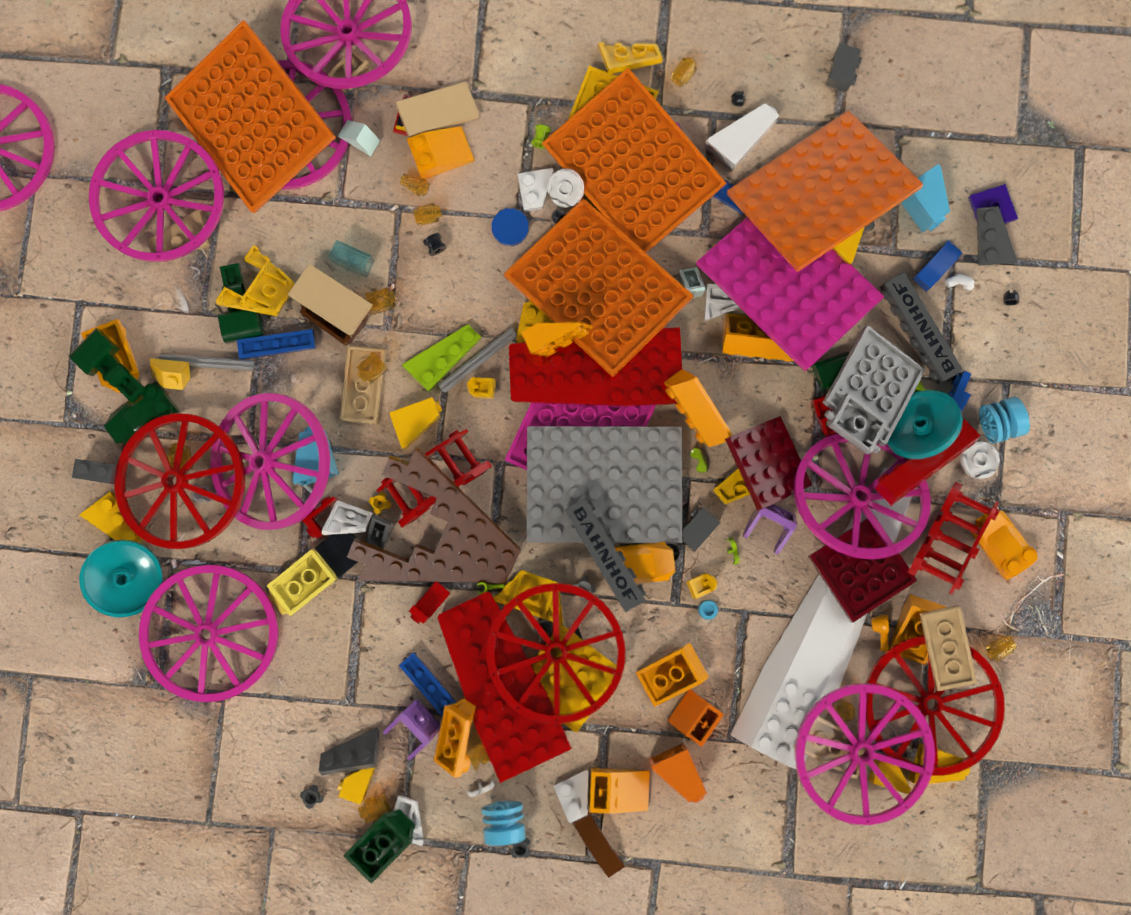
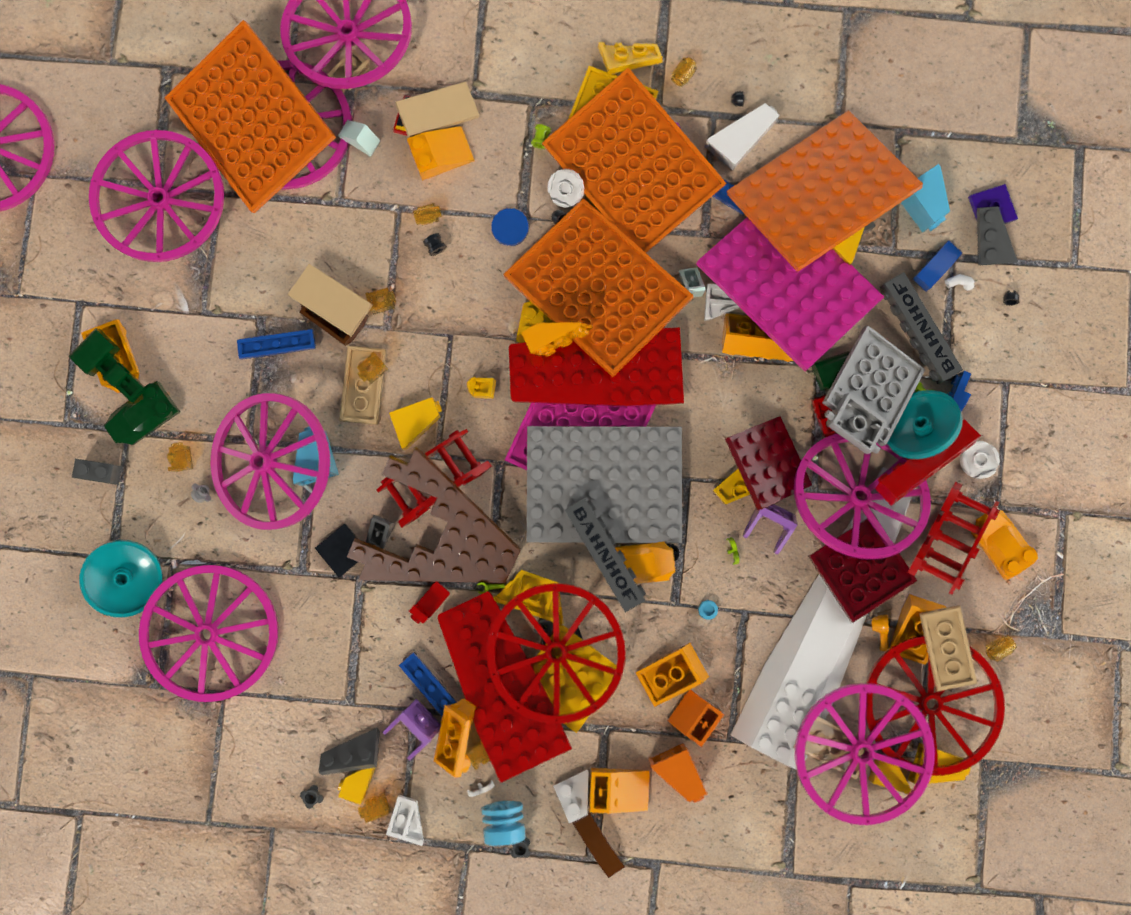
yellow wing [79,492,143,543] -> none
red wheel [114,413,246,549] -> none
tan wing [148,210,210,253] -> none
yellow slope [150,358,191,390] -> none
light grey axle [159,354,254,371] -> none
yellow wing [216,245,295,316] -> none
dark green plate [217,263,264,344] -> none
light yellow slope [267,549,337,616] -> none
red bracket [302,496,338,539] -> none
white wing [322,501,373,535] -> none
clear light blue brick [328,240,374,278] -> none
dark green slope [343,809,415,884] -> none
yellow plate [369,492,391,514] -> none
clear yellow cone [400,174,429,196] -> none
lime wing [402,324,482,392] -> none
light grey axle [438,328,517,393] -> none
white wing [518,168,554,212] -> none
light grey plate [574,577,595,600] -> none
light orange slope [664,369,732,447] -> none
dark grey brick [682,507,721,552] -> none
yellow plate [686,573,718,599] -> none
lime piece [690,447,708,473] -> none
dark grey brick [826,44,862,92] -> none
clear yellow brick [832,700,855,722] -> none
medium azure wheel [979,396,1030,444] -> none

